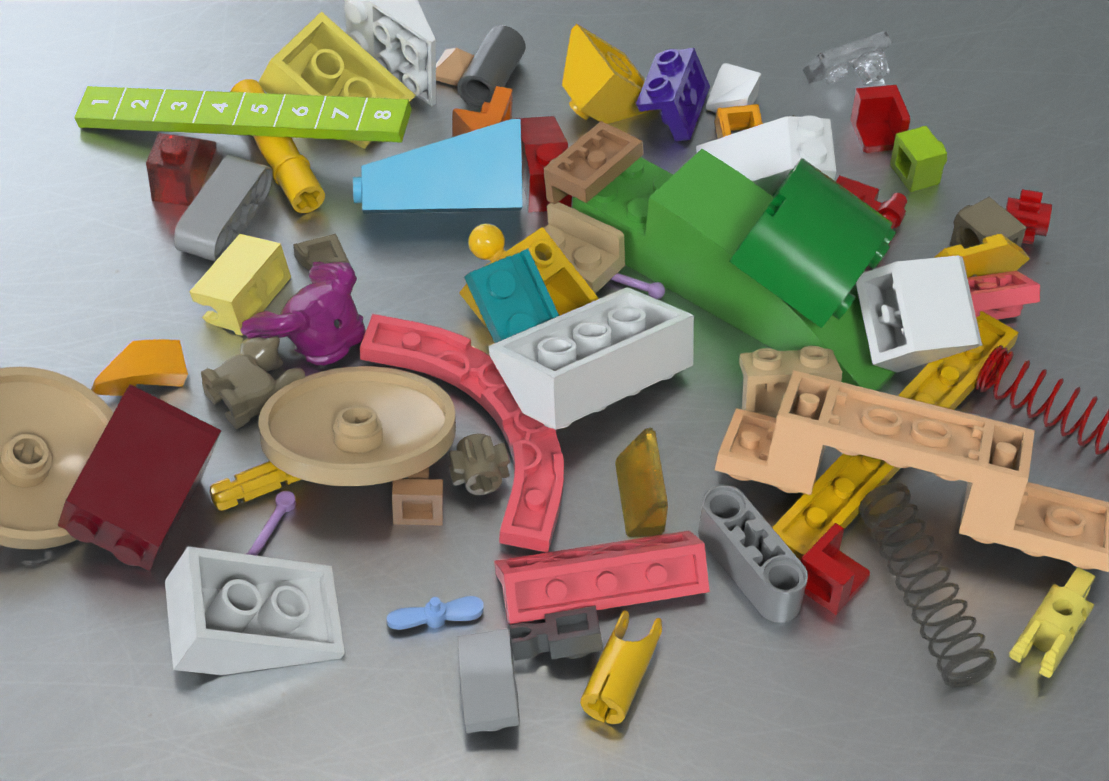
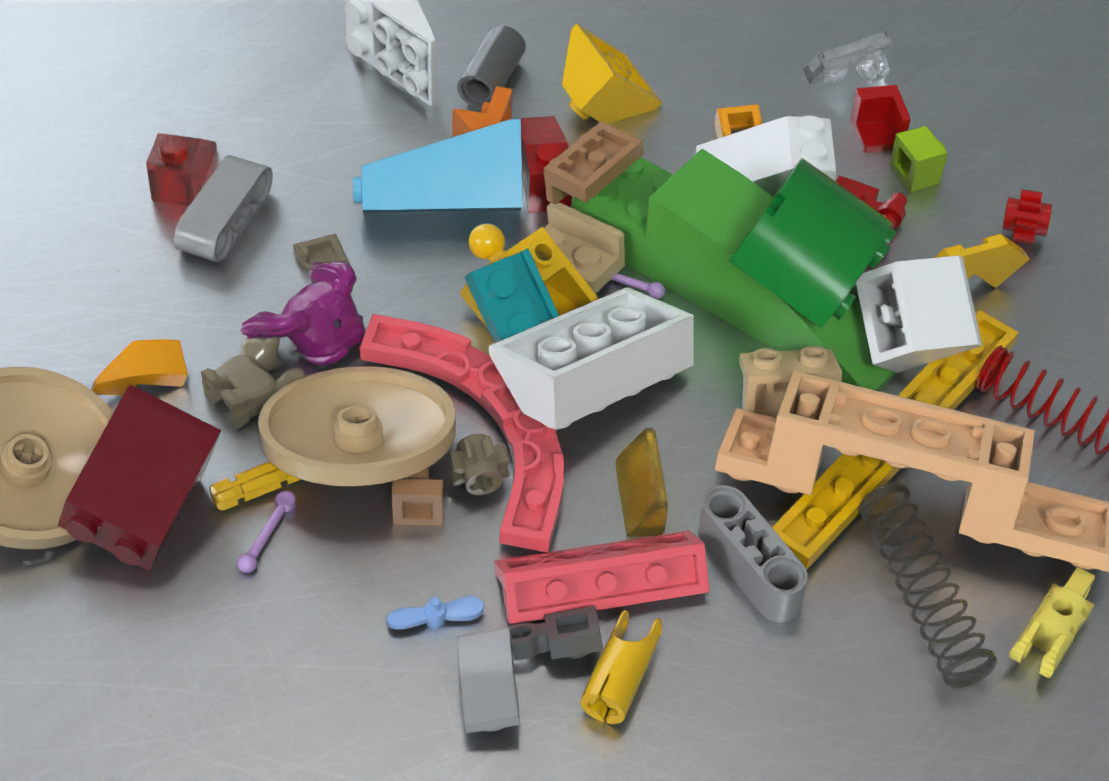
lime tile [74,86,412,143] -> none
white slope [165,546,345,675] -> none
light yellow hinge [189,234,291,336] -> none
yellow piece [230,79,325,213] -> none
light yellow slope [258,11,416,149] -> none
light nougat slope [436,48,474,86] -> none
dark purple bracket [636,48,710,141] -> none
white slope [706,63,761,113] -> none
red panel [801,523,870,615] -> none
dark tan brick [949,196,1027,249] -> none
coral bracket [967,271,1040,320] -> none

